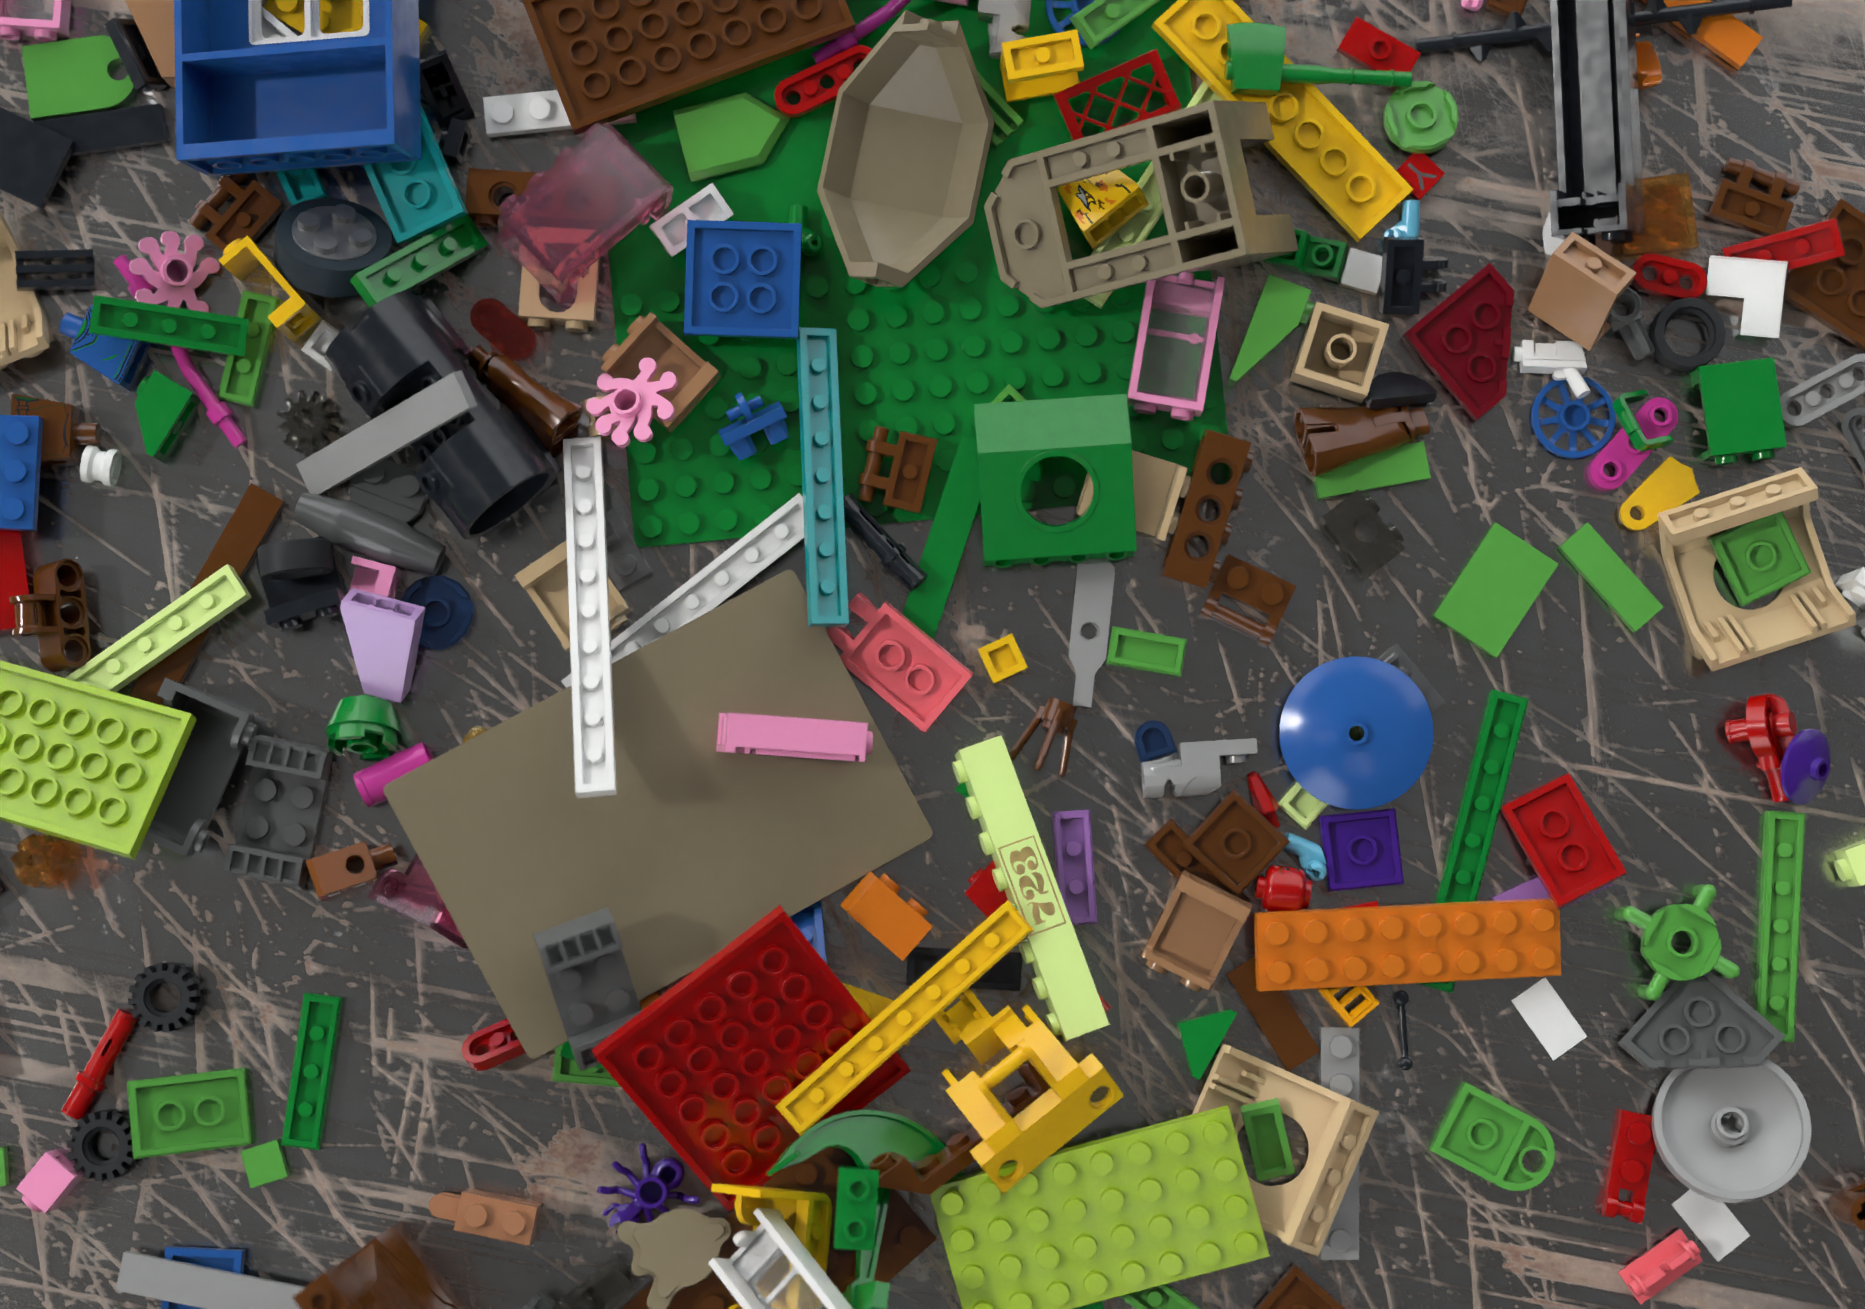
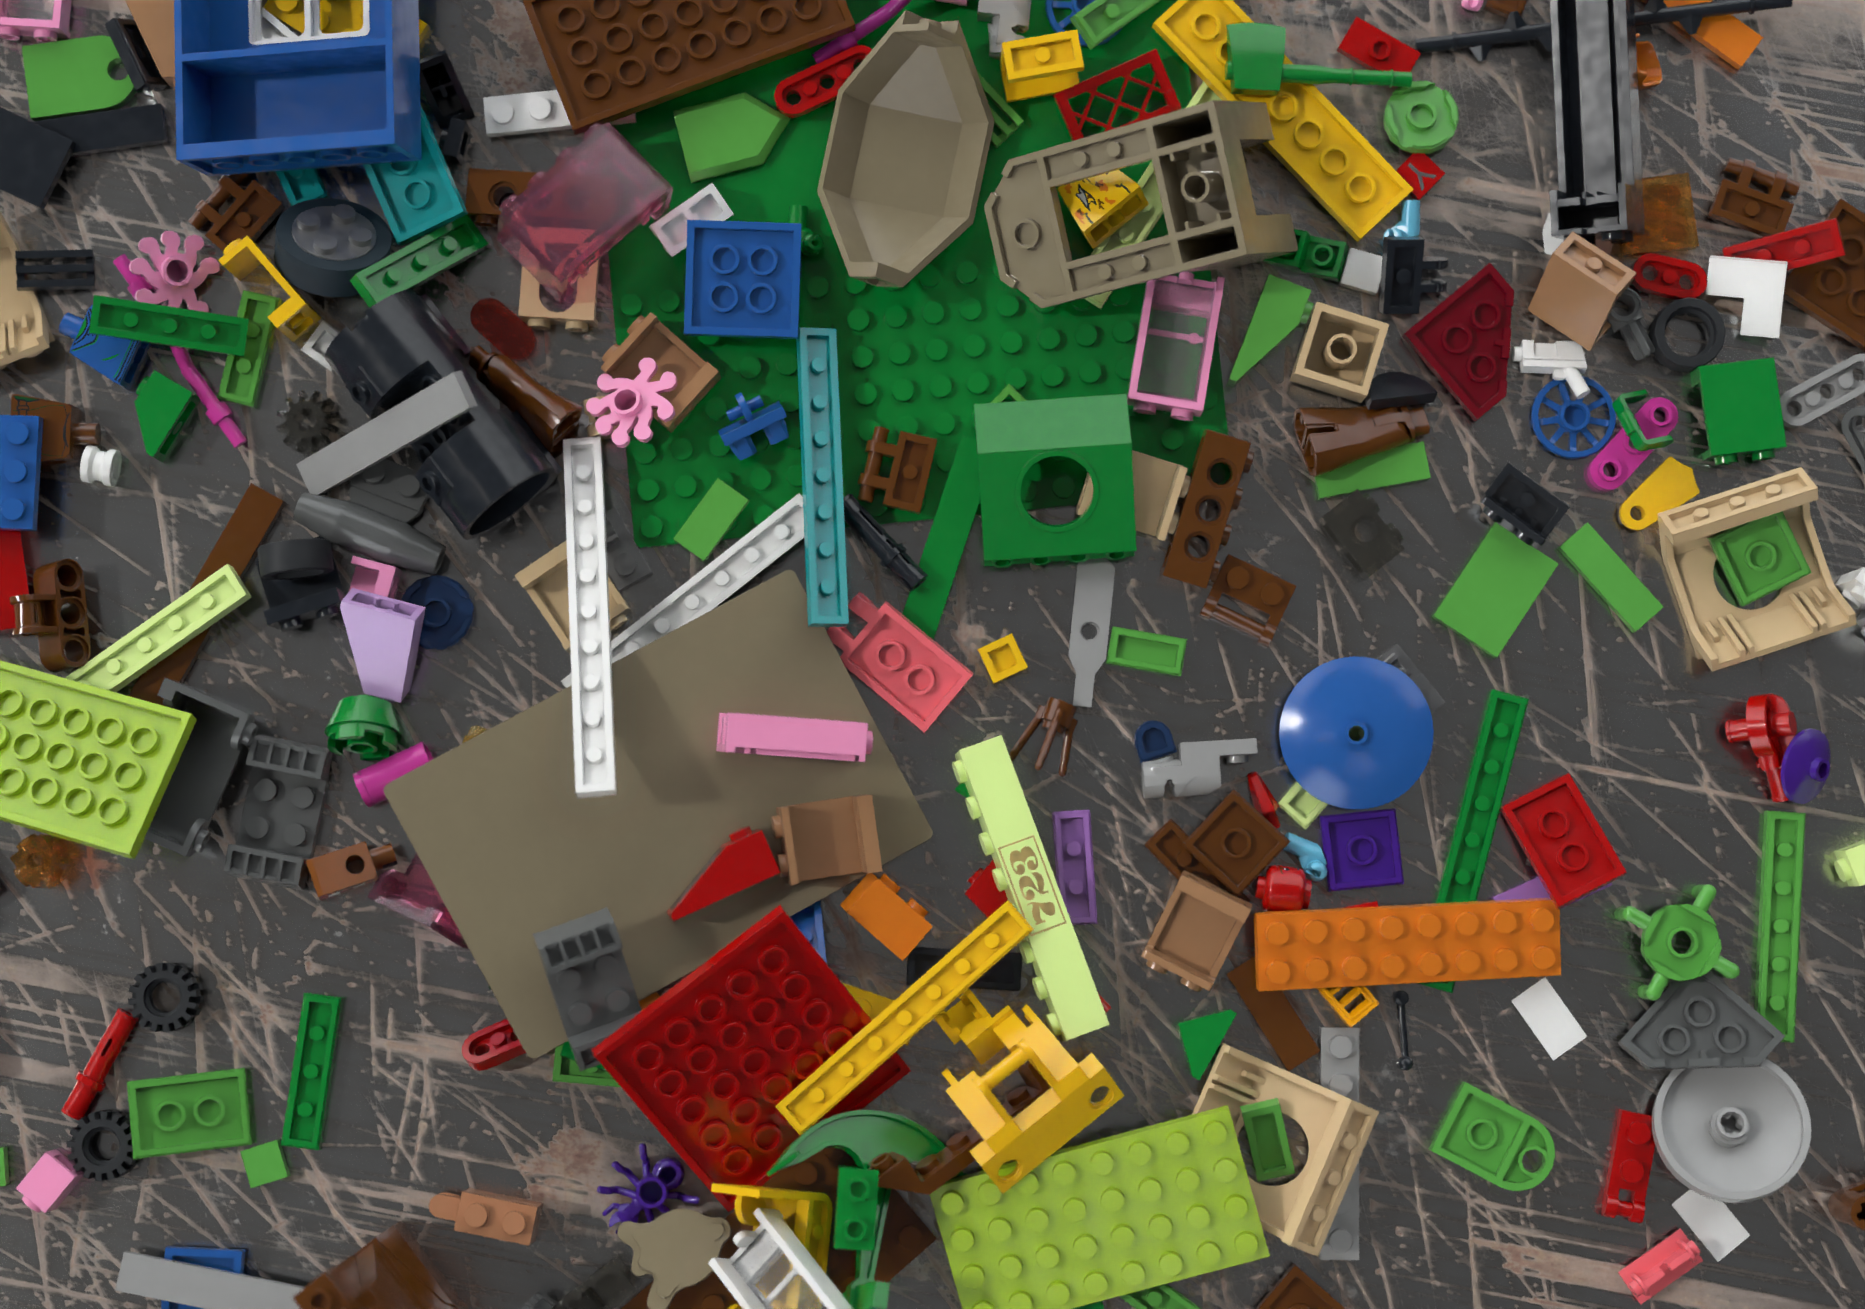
none -> red slope [667,826,781,921]
none -> bright green tile [673,478,749,562]
none -> medium nougat panel [771,794,882,885]
none -> black bracket [1480,461,1570,546]

